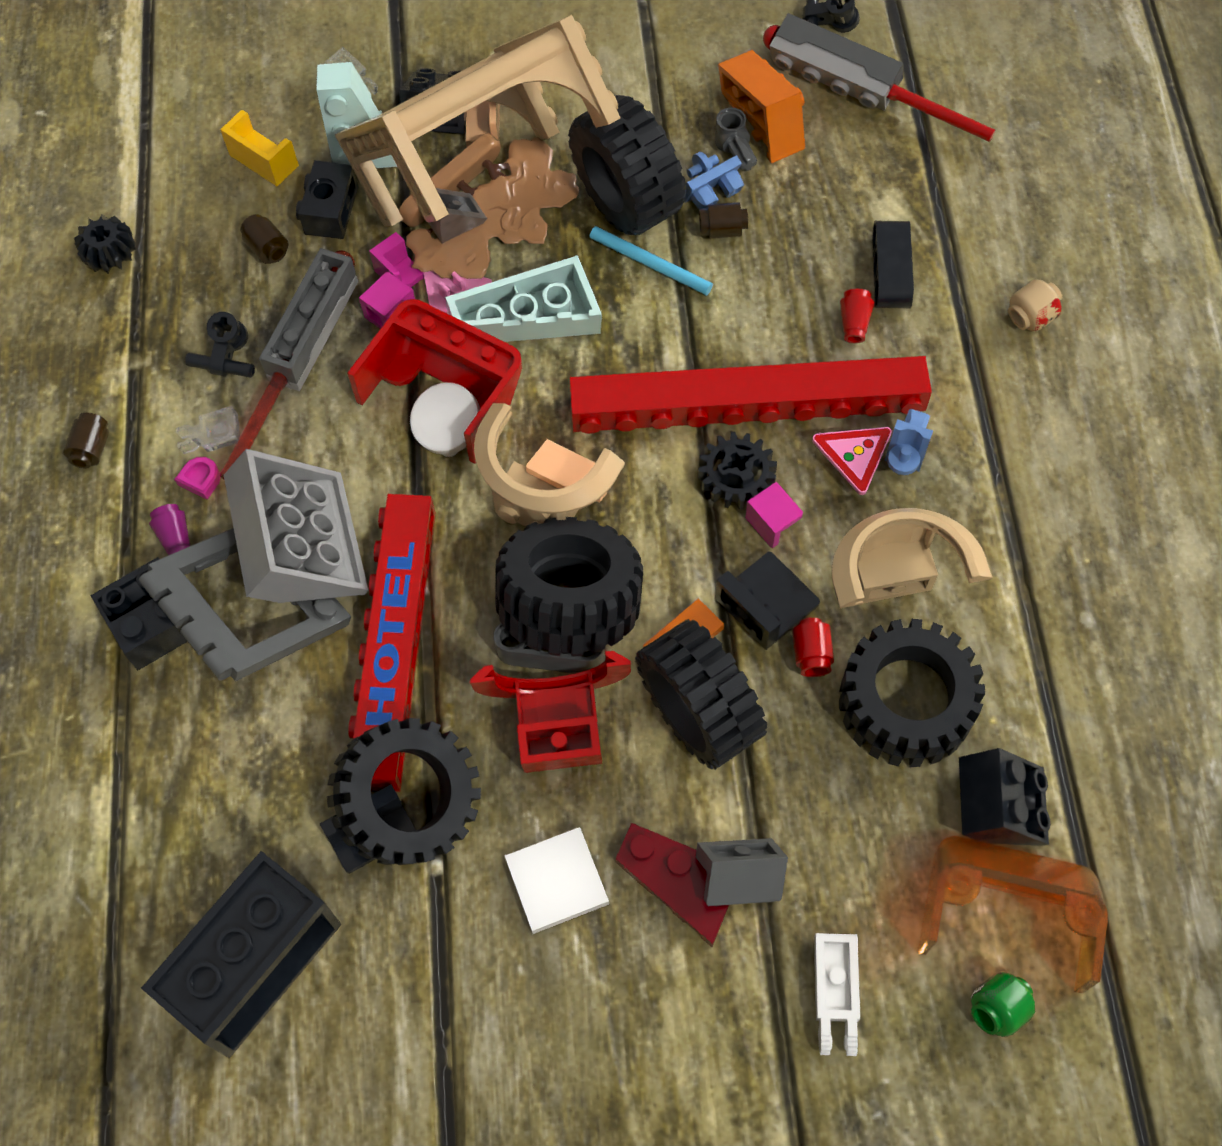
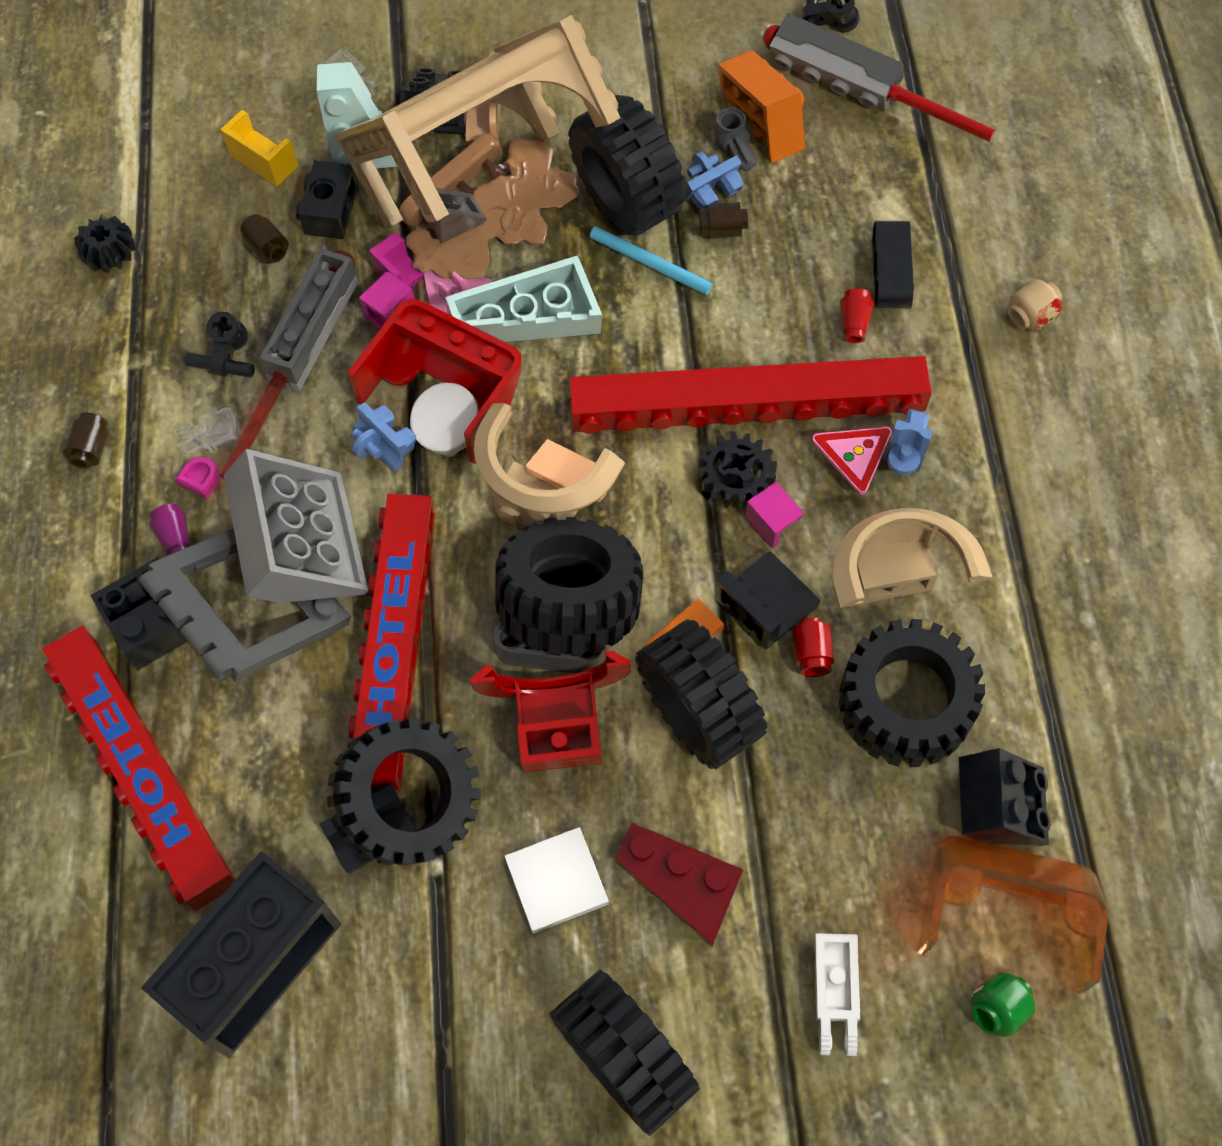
dark grey panel [696,838,788,906] -> none
none -> red brick [42,625,236,911]
none -> medium blue hips [351,403,416,471]
none -> black tyre [549,969,700,1136]

